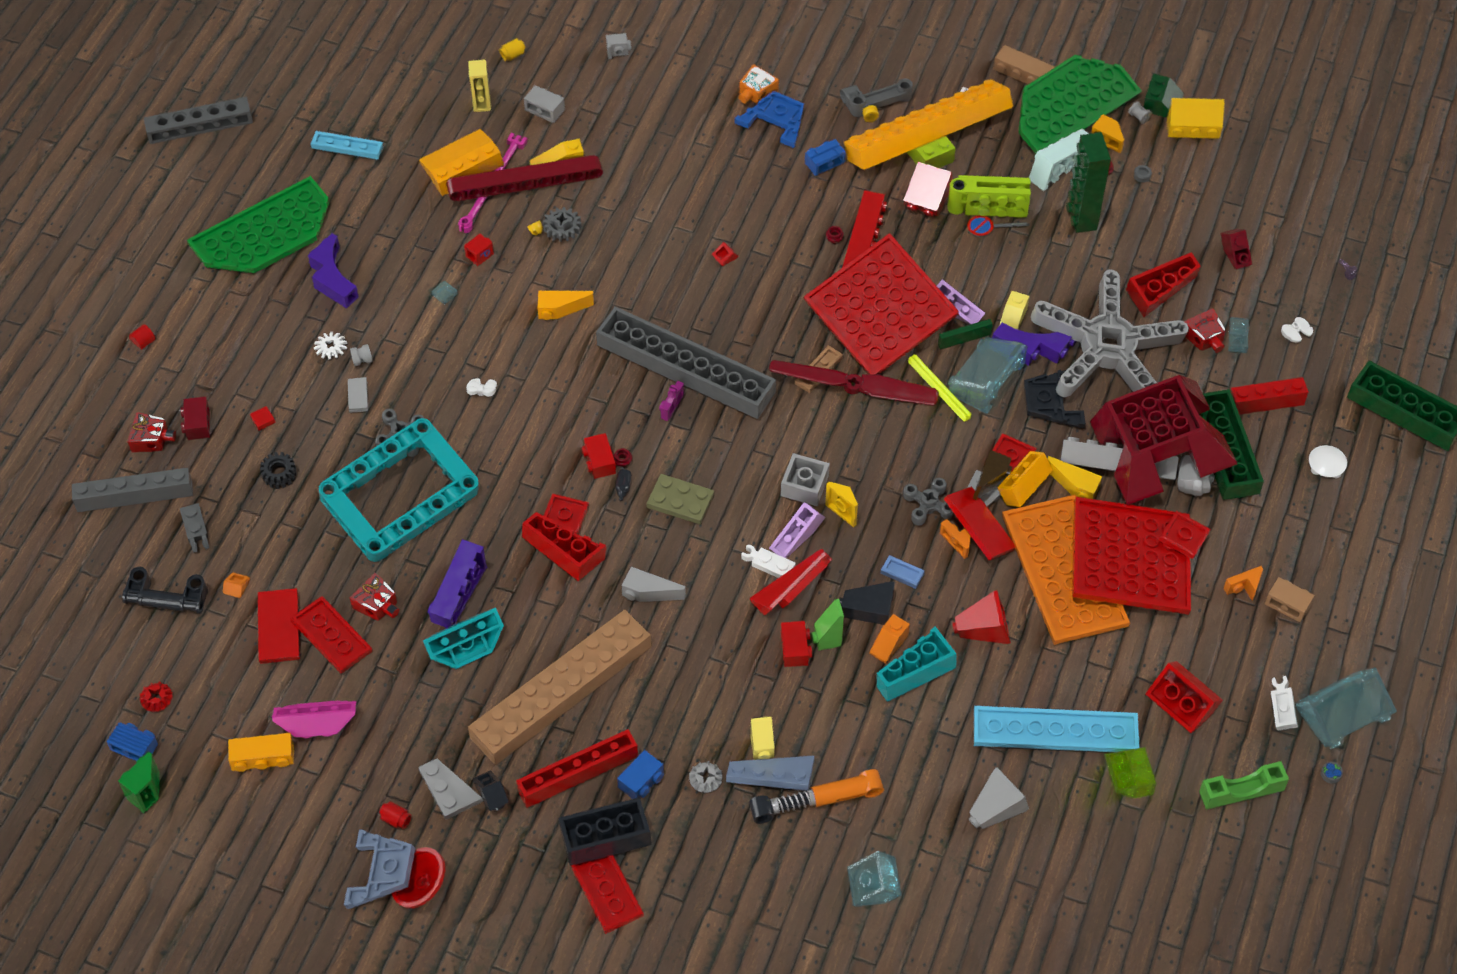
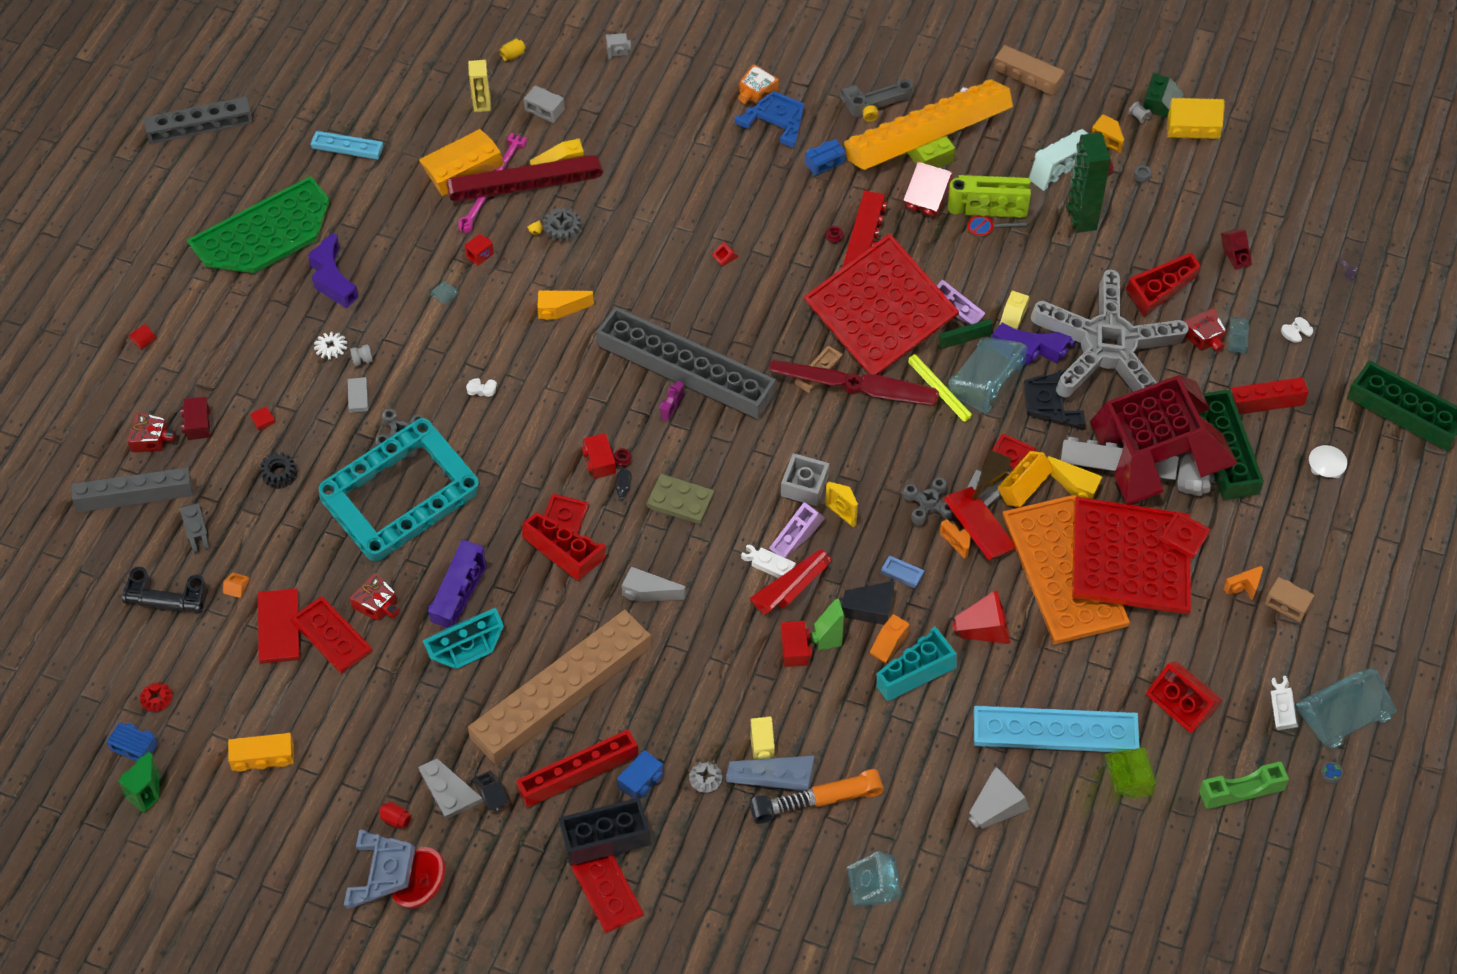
dark pink wedge [272,701,356,738] -> none
green plate [1018,55,1142,154] -> none

